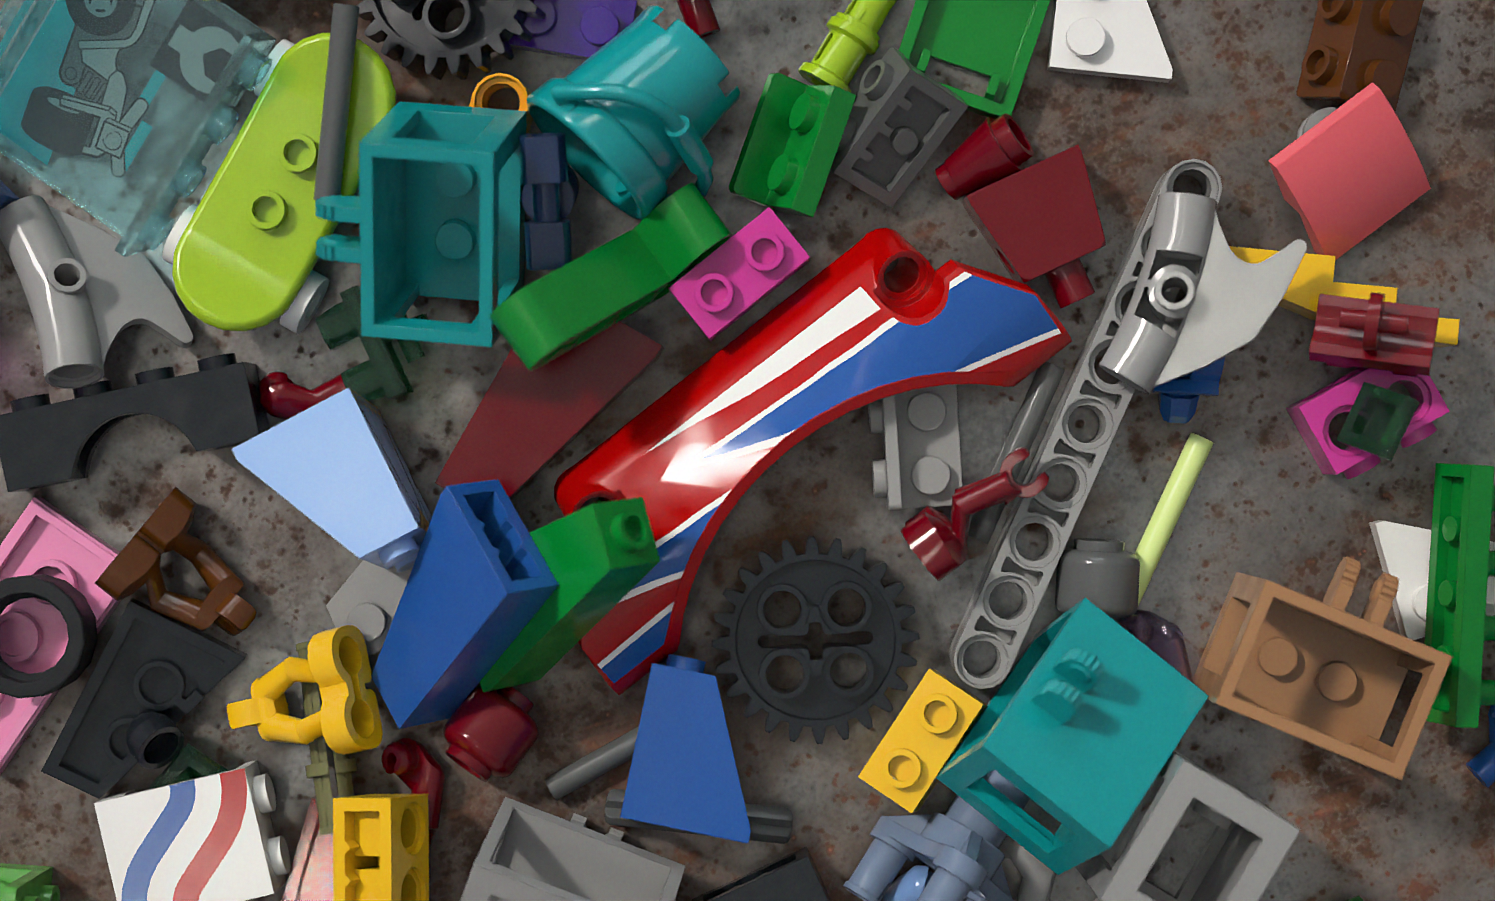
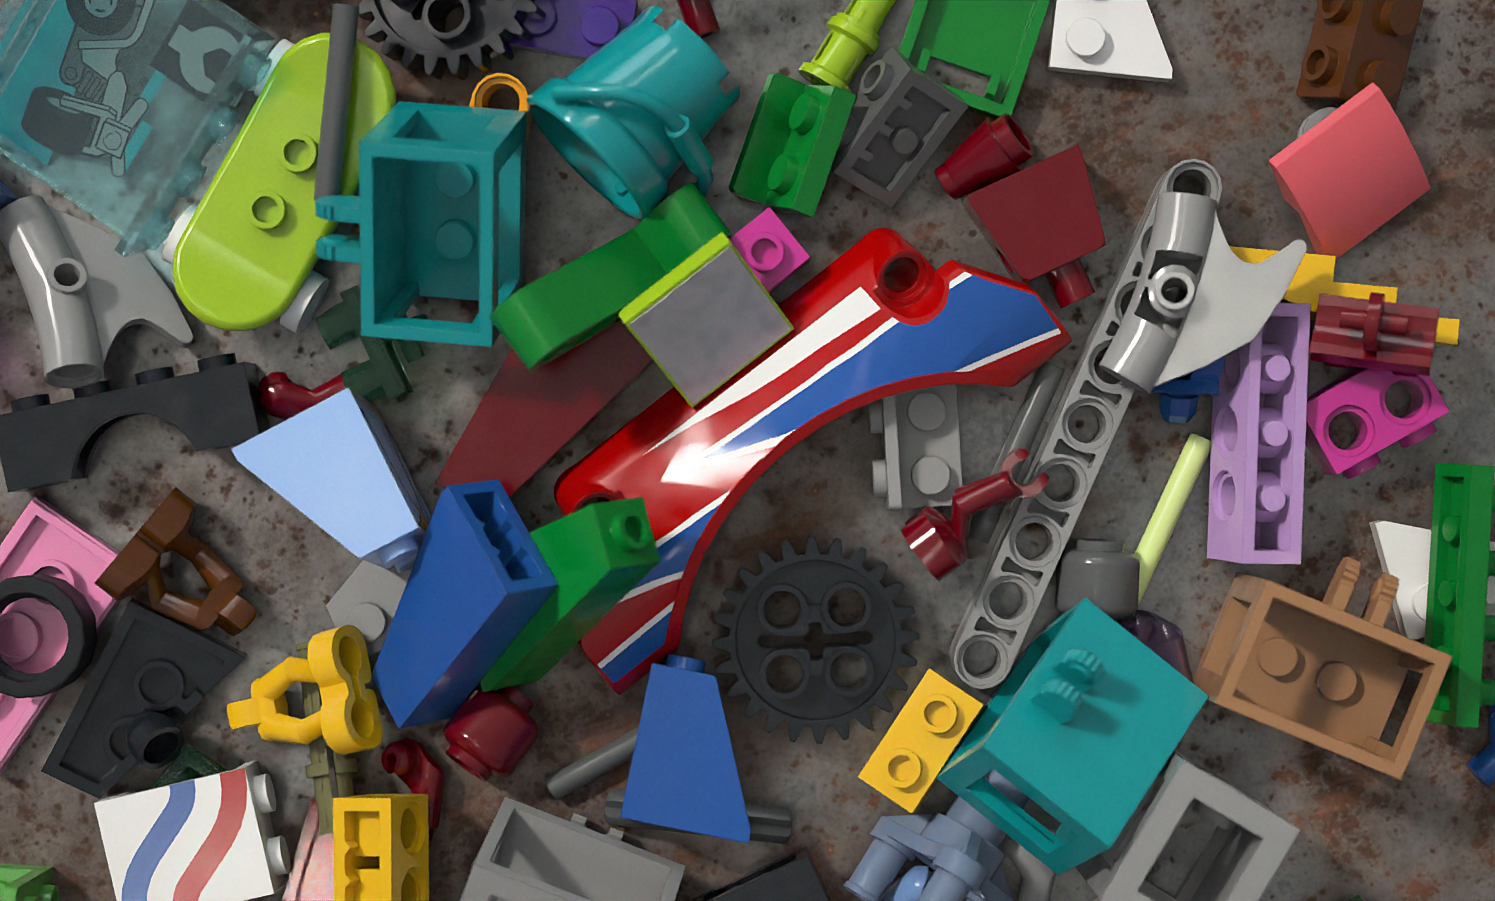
dark blue bar [519,132,579,270] -> none
clear green slope [1337,382,1420,461] -> none
none -> flat silver tile [617,232,795,408]
none -> lavender brick [1207,303,1311,564]

